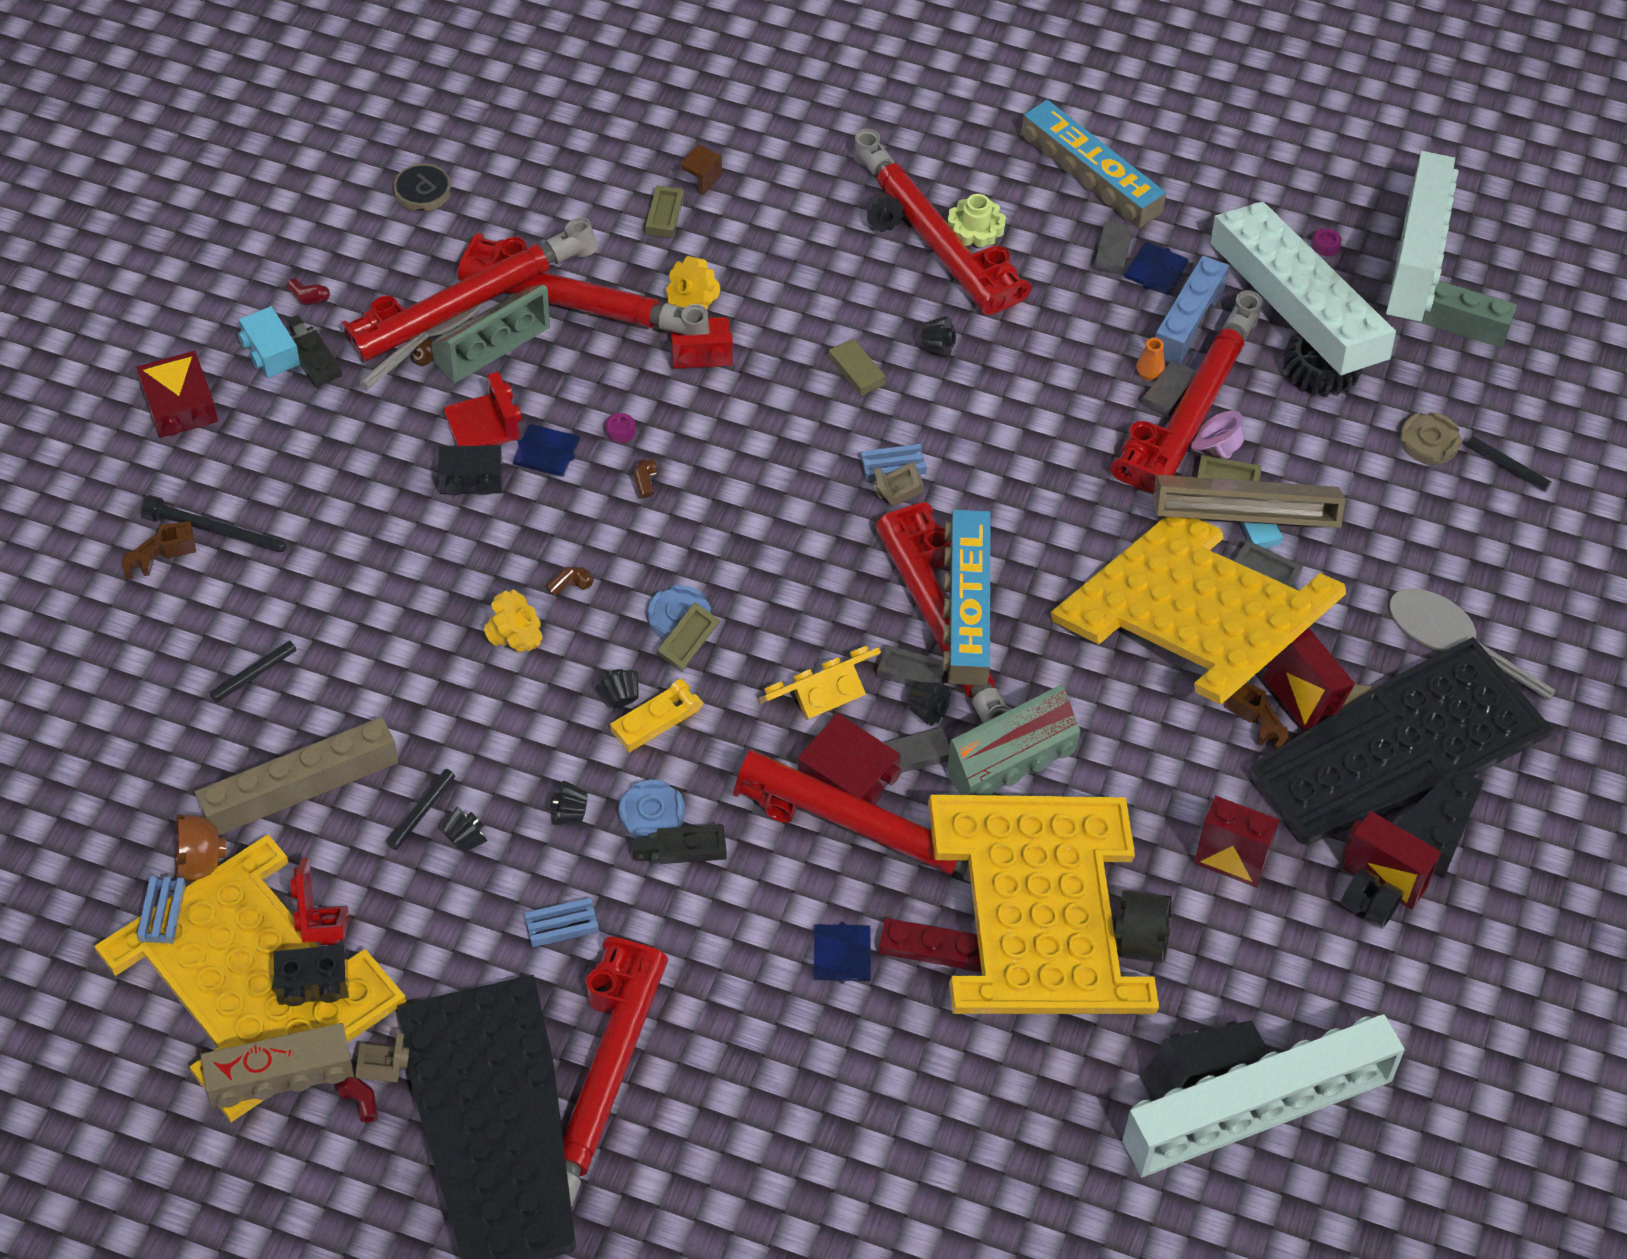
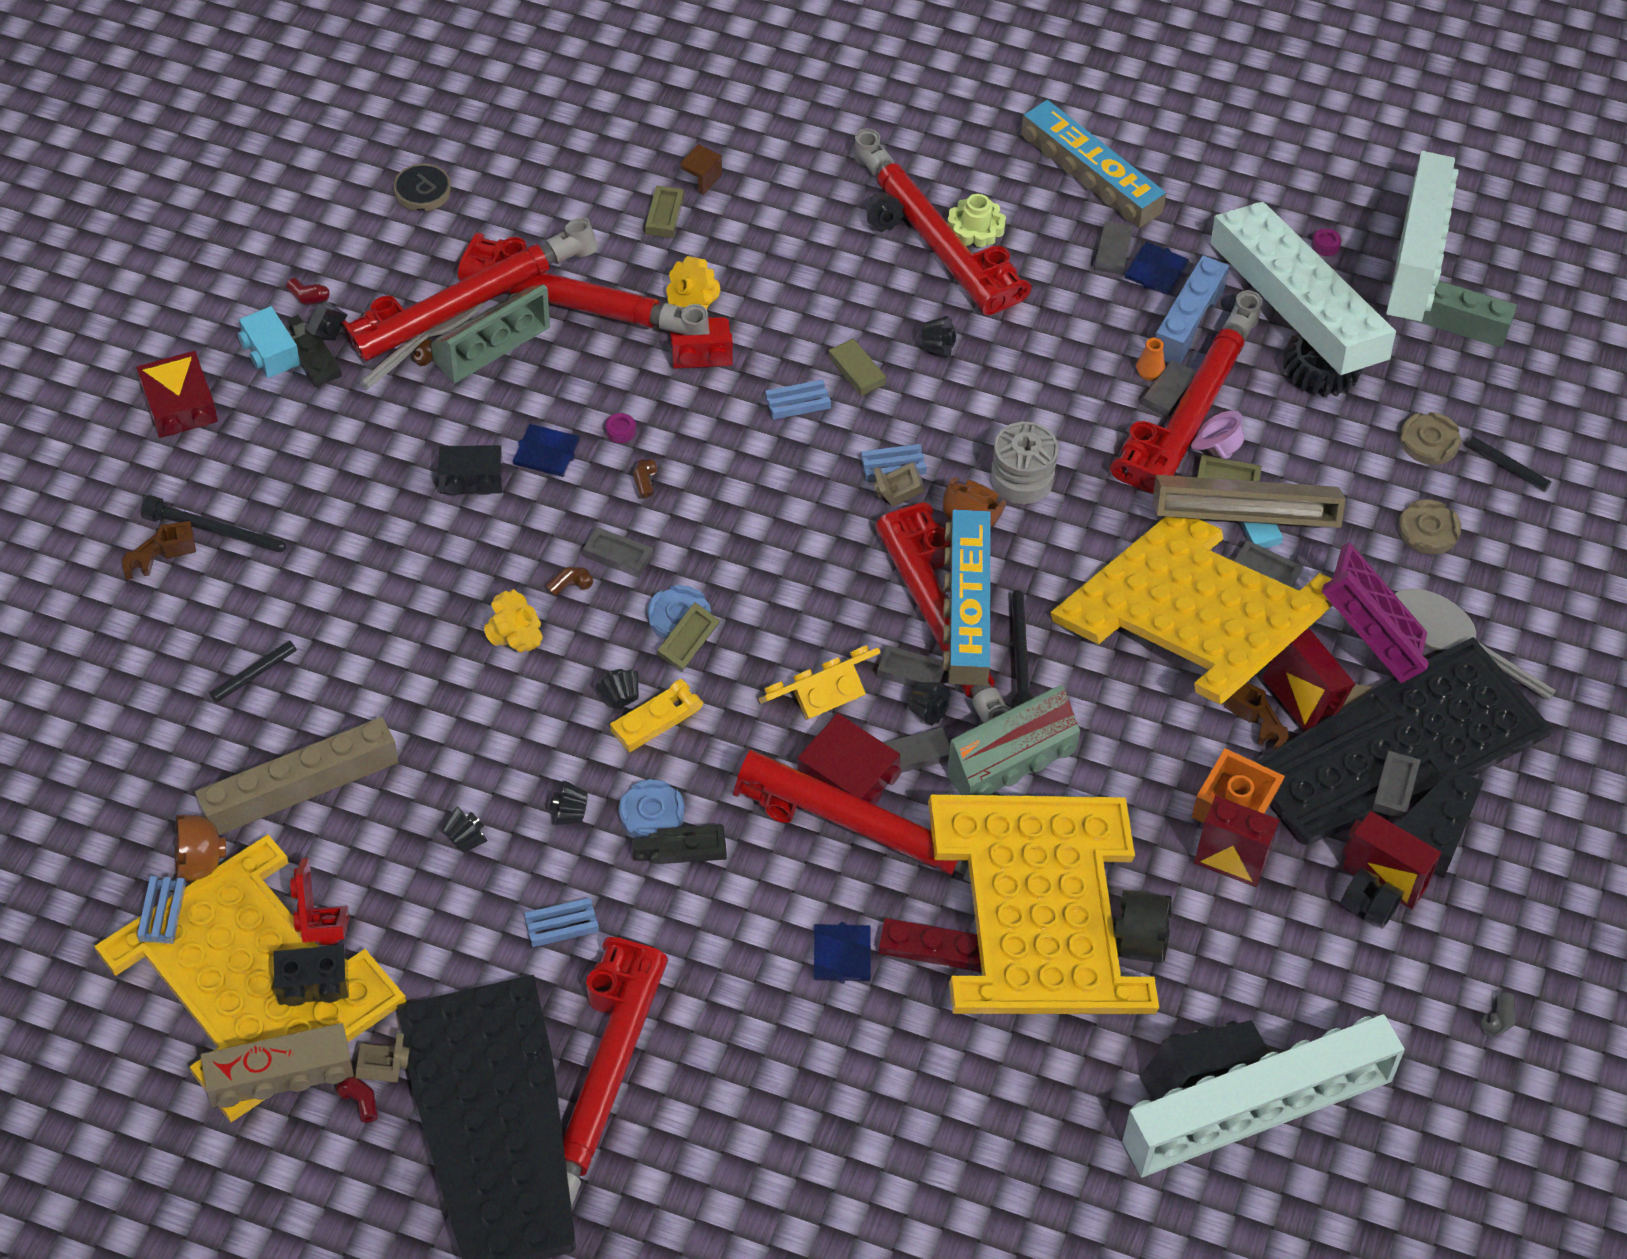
black bar [387,769,455,850] -> none
red bracket [444,372,522,446] -> none
none -> black bracket [306,302,348,341]
none -> flat silver tile [583,527,653,578]
none -> medium blue tile [765,380,831,420]
none -> dark orange cylinder [943,477,1006,528]
none -> light grey wheel [990,421,1058,504]
none -> black piece [1011,590,1034,709]
none -> orange slope [1191,748,1285,823]
none -> magenta fence [1322,542,1429,683]
none -> flat silver tile [1372,751,1420,819]
none -> dark tan tile [1398,499,1461,555]
none -> dark grey arm [1481,993,1516,1036]

